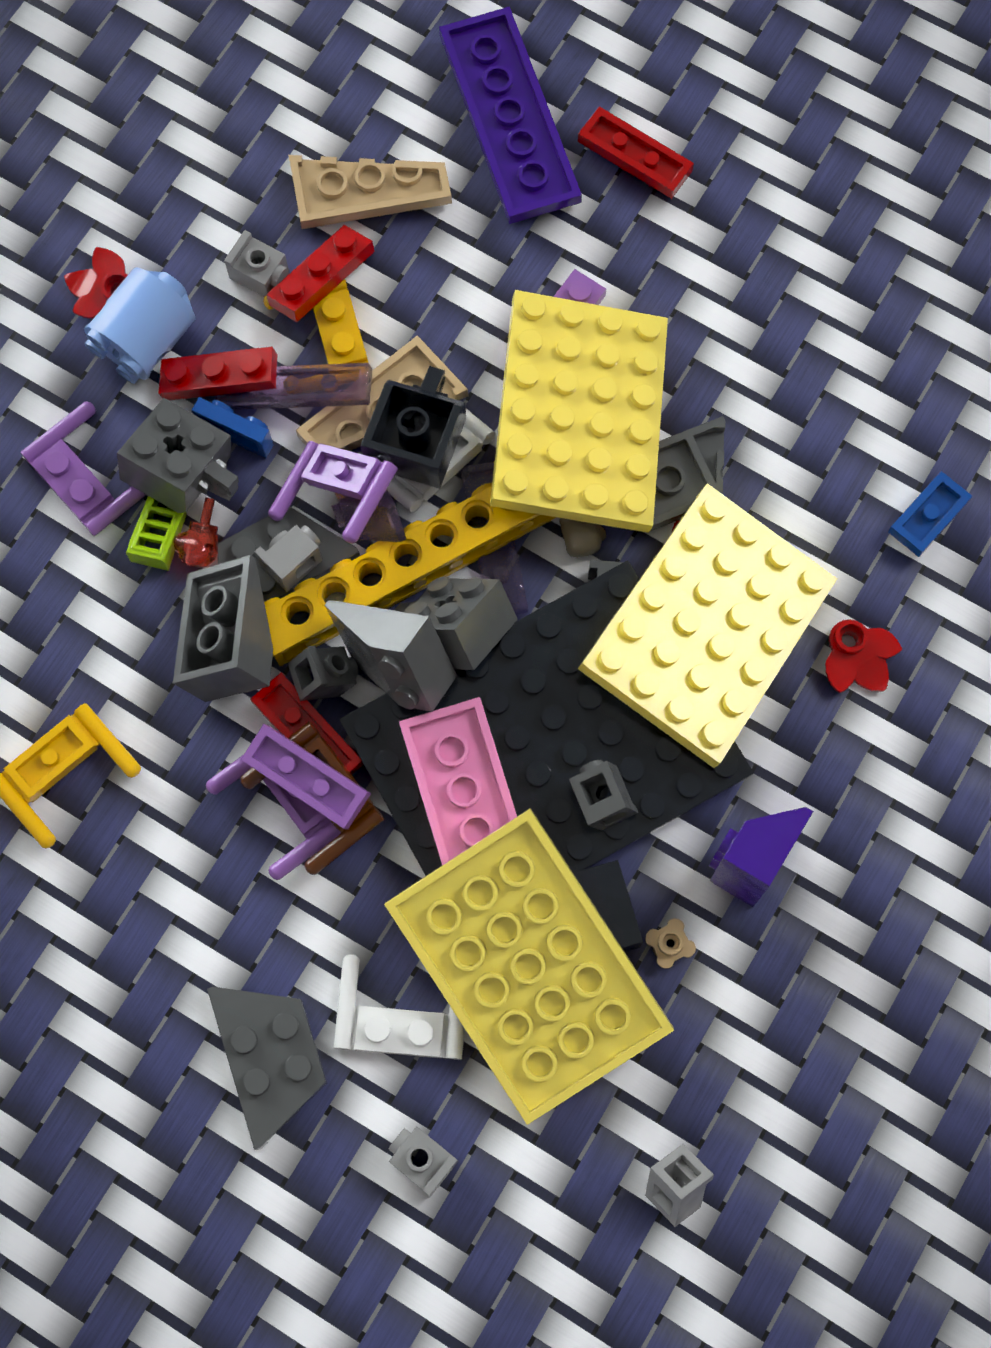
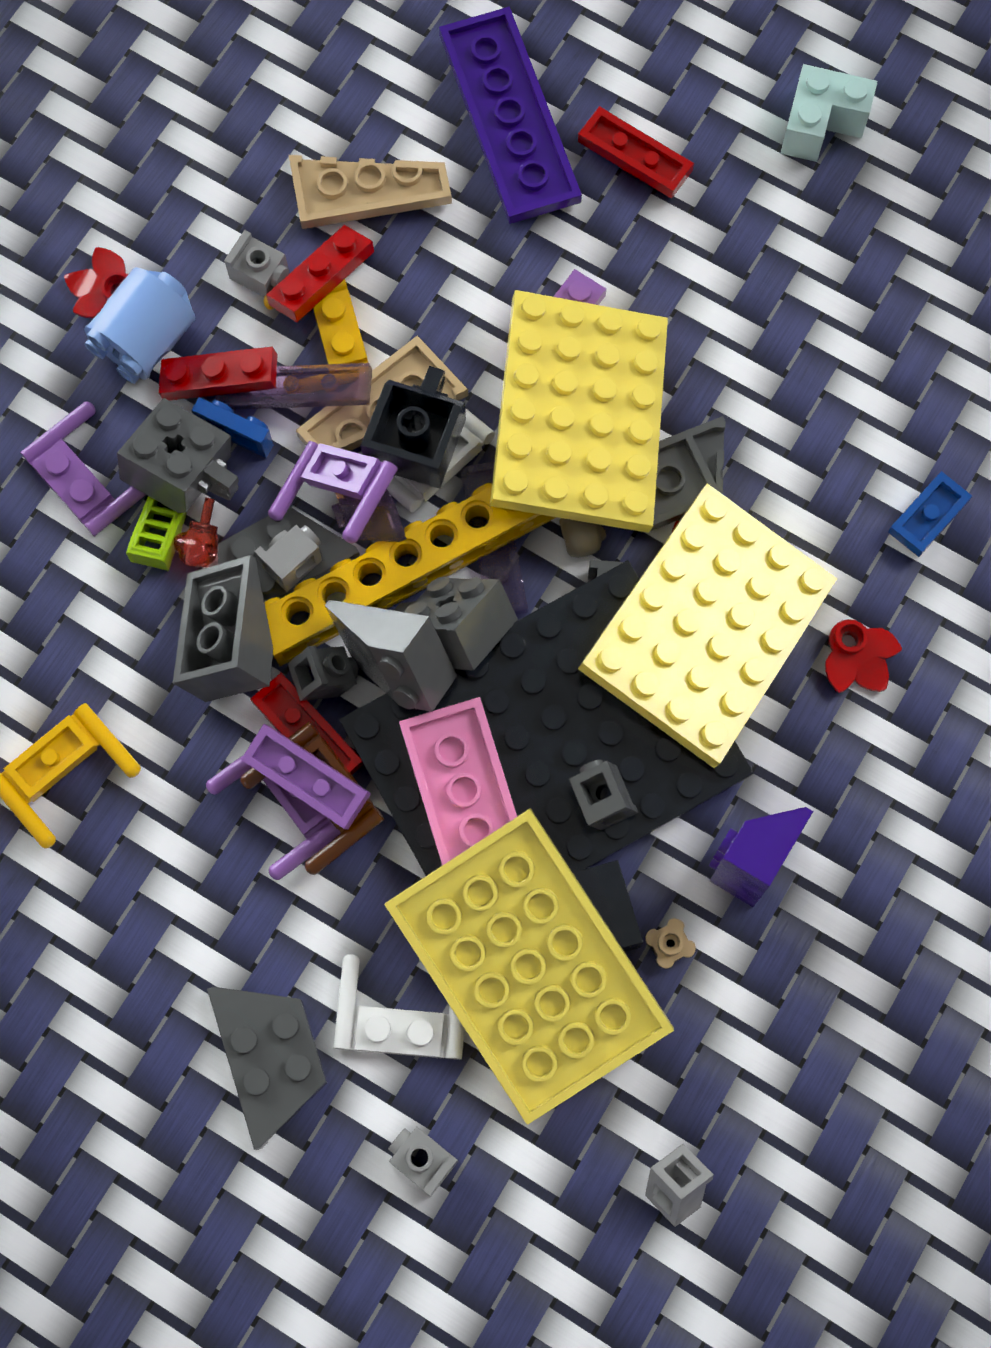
none -> light aqua brick [780,64,877,162]

